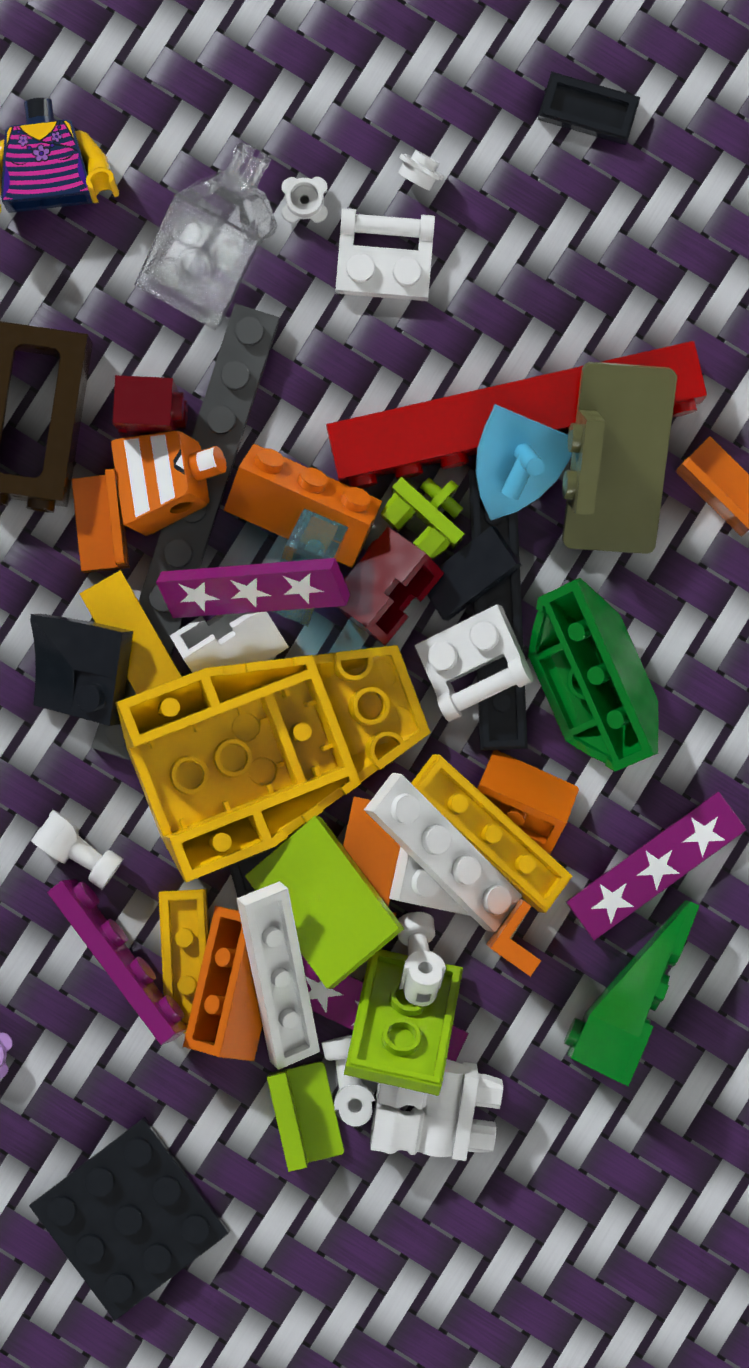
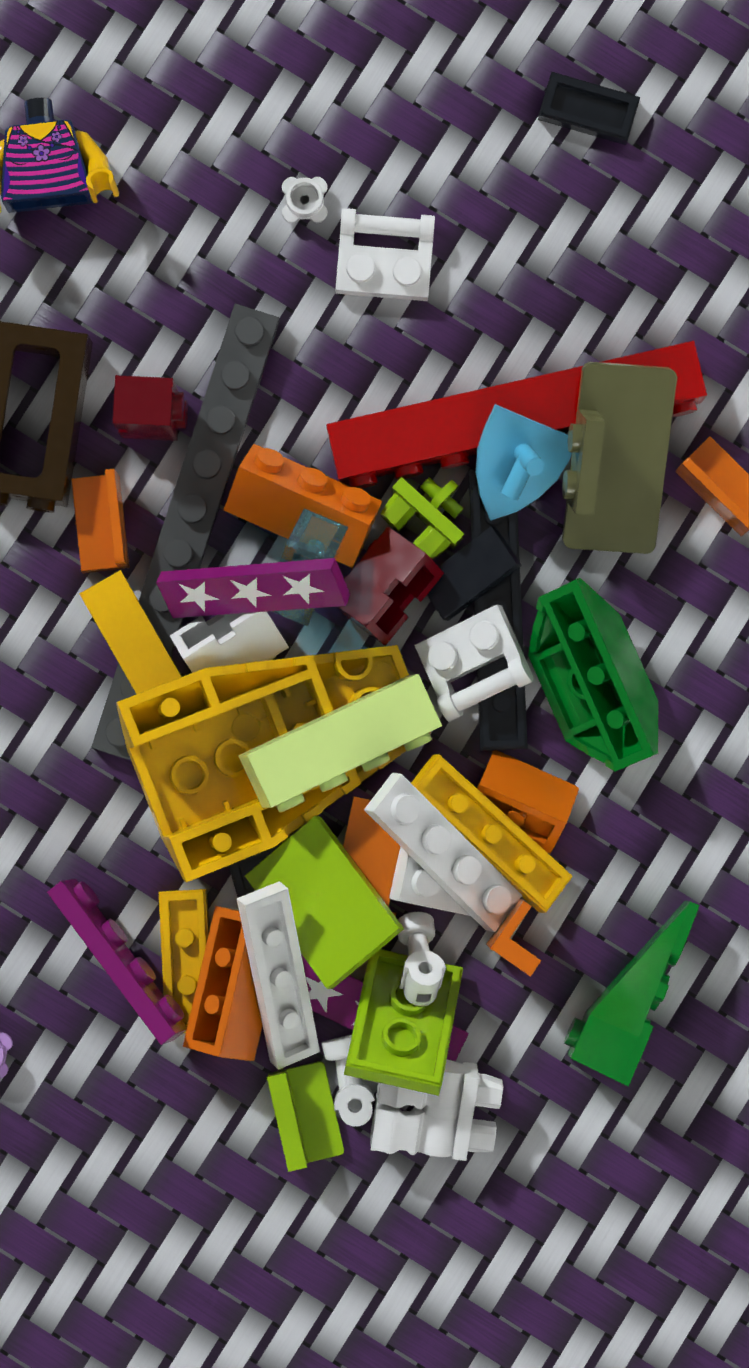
black plate [29,1117,230,1321] -> none
black plate [30,614,133,726] -> none
white leg [31,809,124,890] -> none
orange torso [111,431,227,536] -> none
clear plate [134,143,278,330] -> none
white plate [398,150,444,191] -> none
magenta tile [565,791,747,941] -> none
none -> yellowish green brick [238,674,442,812]

